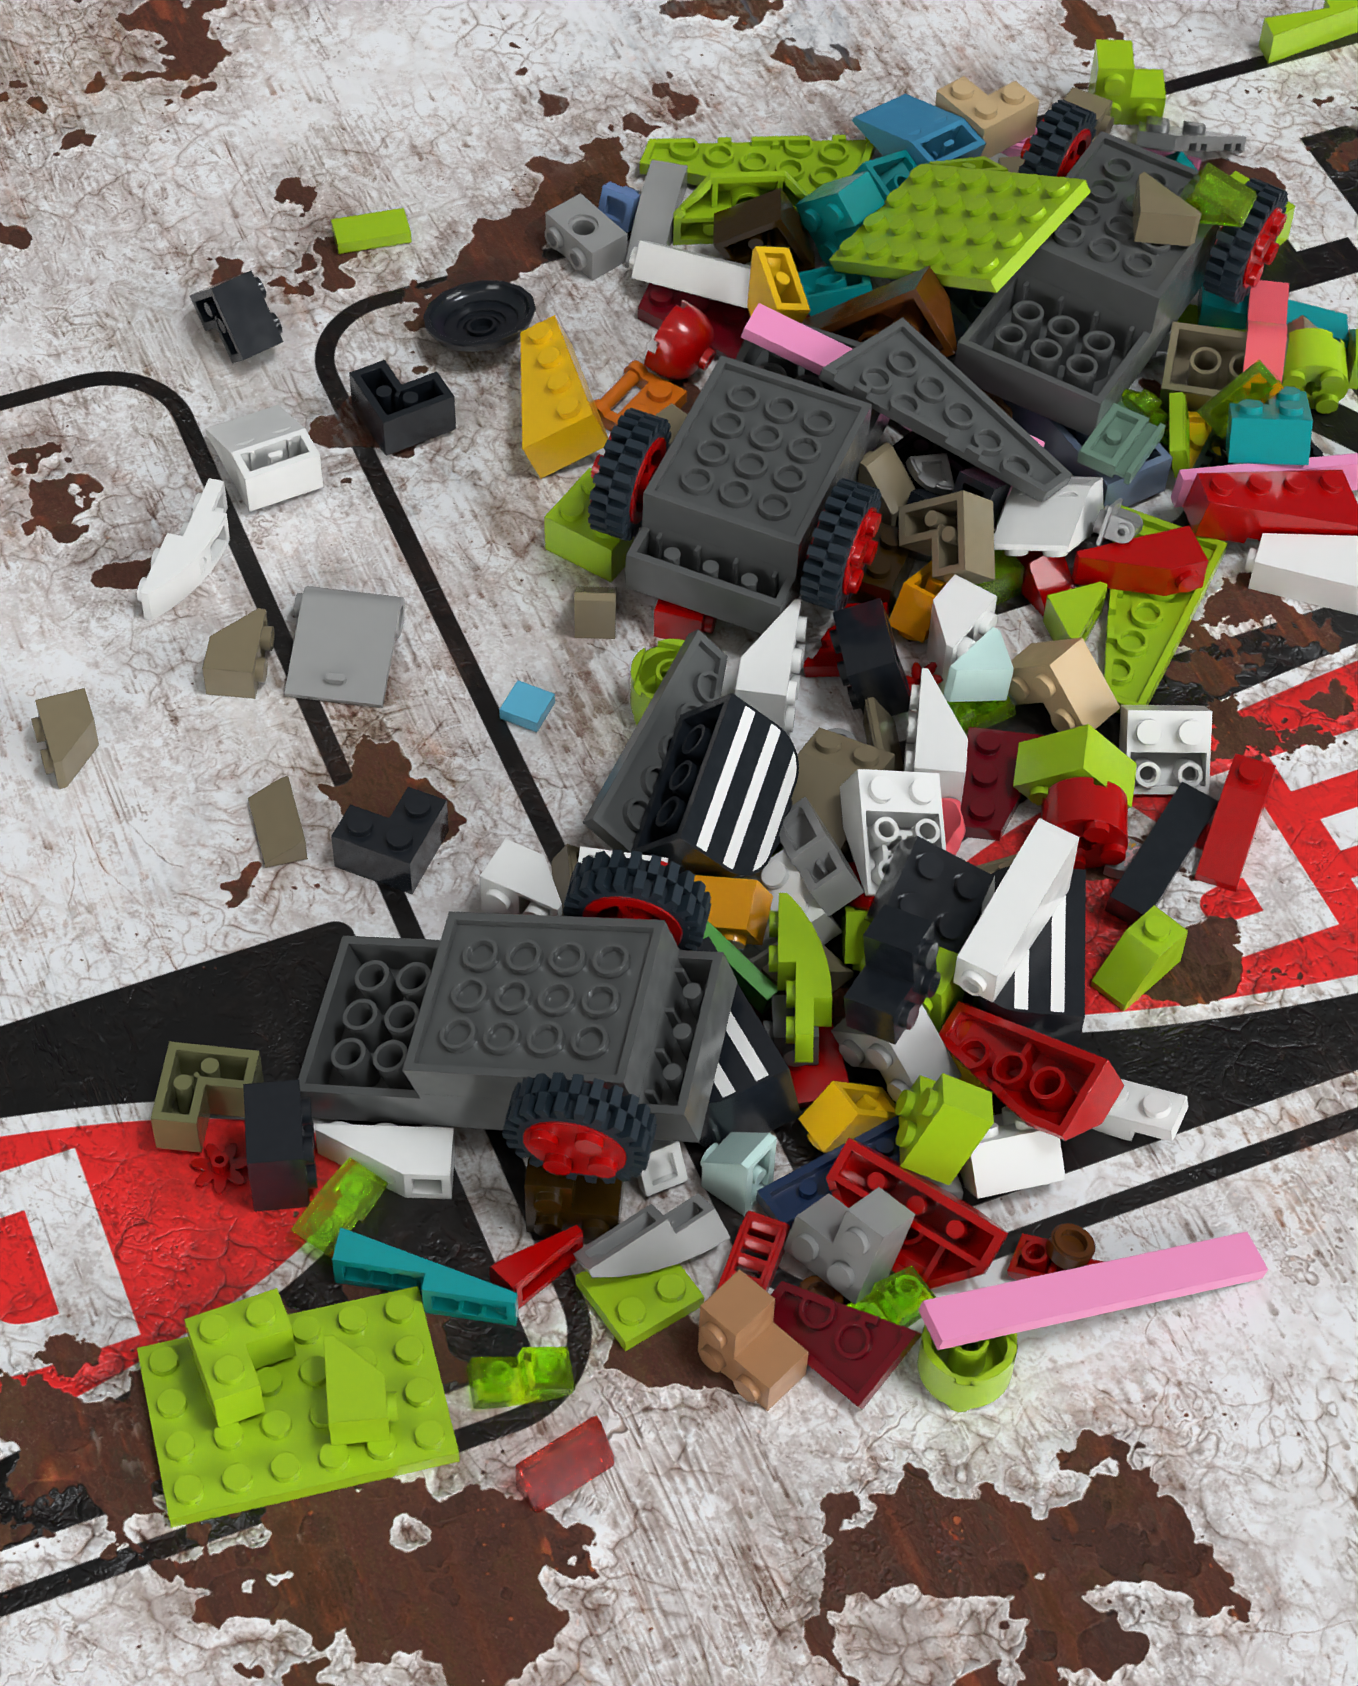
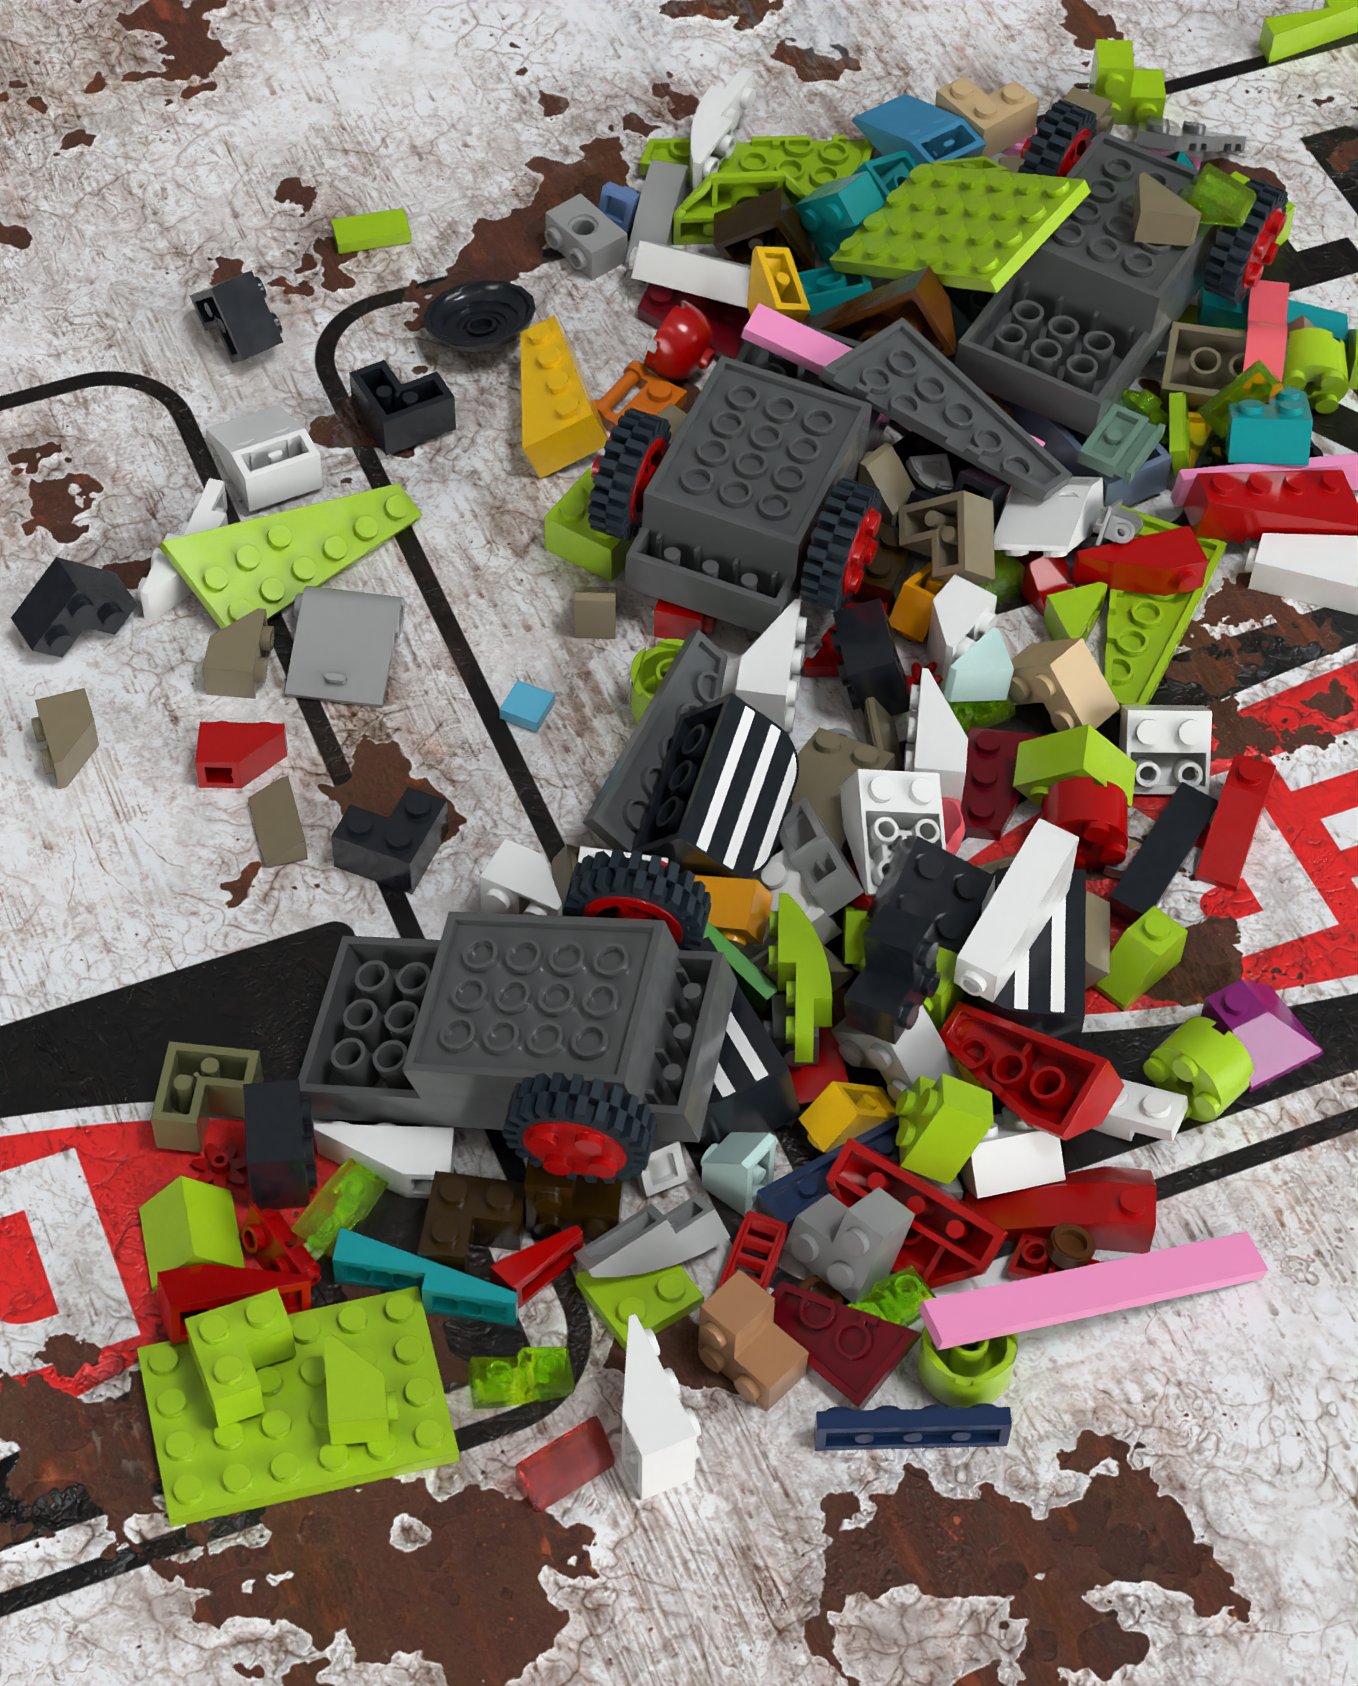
none -> black brick [11,557,138,658]
none -> lime slope [139,1175,245,1292]
none -> red slope [157,1263,311,1344]
none -> lime wing [159,483,423,629]
none -> red slope [195,721,288,789]
none -> red hinge [239,1204,322,1287]
none -> dark brown brick [418,1171,526,1275]
none -> white slope [622,1314,701,1501]
none -> white slope [690,68,756,190]
none -> dark blue plate [814,1403,1012,1451]
none -> red wedge [965,1166,1157,1254]
none -> dark tan slope [1085,891,1110,990]
none -> lime brick [1143,1016,1254,1122]
none -> magenta slope [1201,979,1323,1092]

